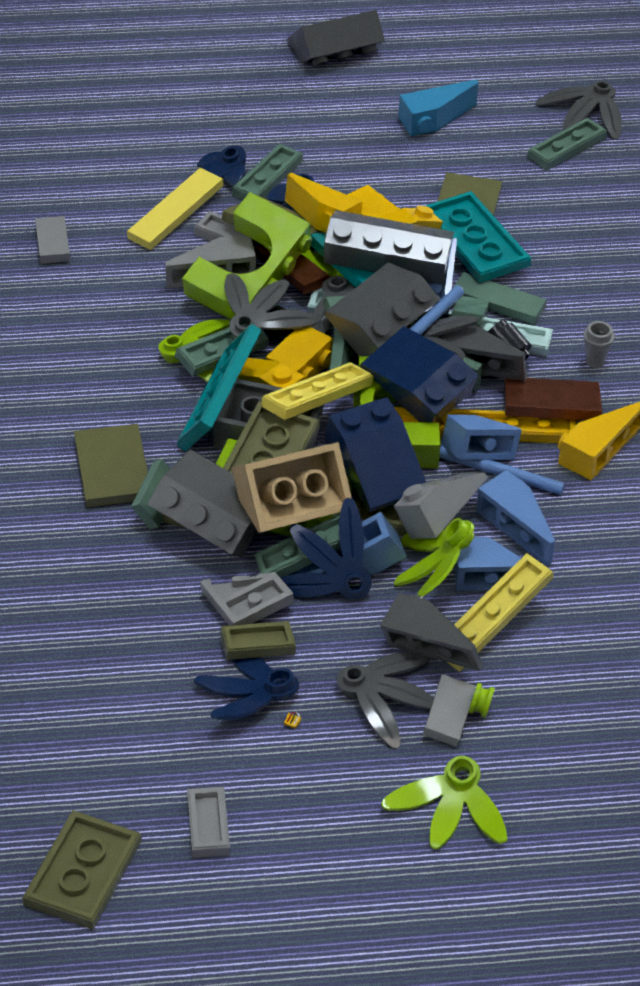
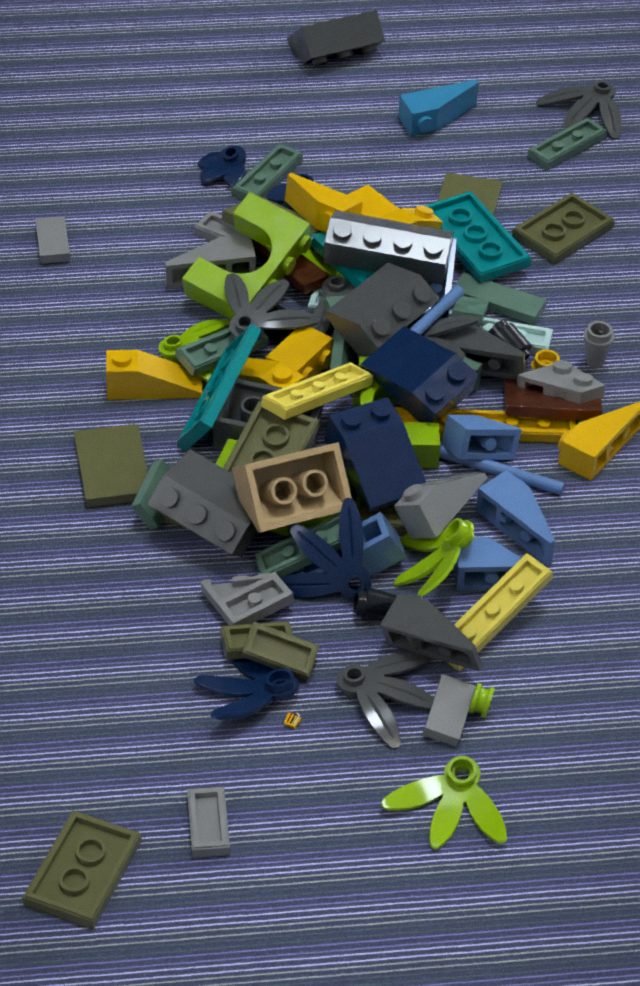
light yellow tile [127,168,223,250] -> none
none -> yellow slope [106,350,202,400]
none -> olive tile [241,621,320,681]
none -> black cone [353,586,397,621]
none -> olive tile [512,192,615,265]
none -> light grey wing [517,360,605,404]
none -> yellow plate [531,349,560,370]

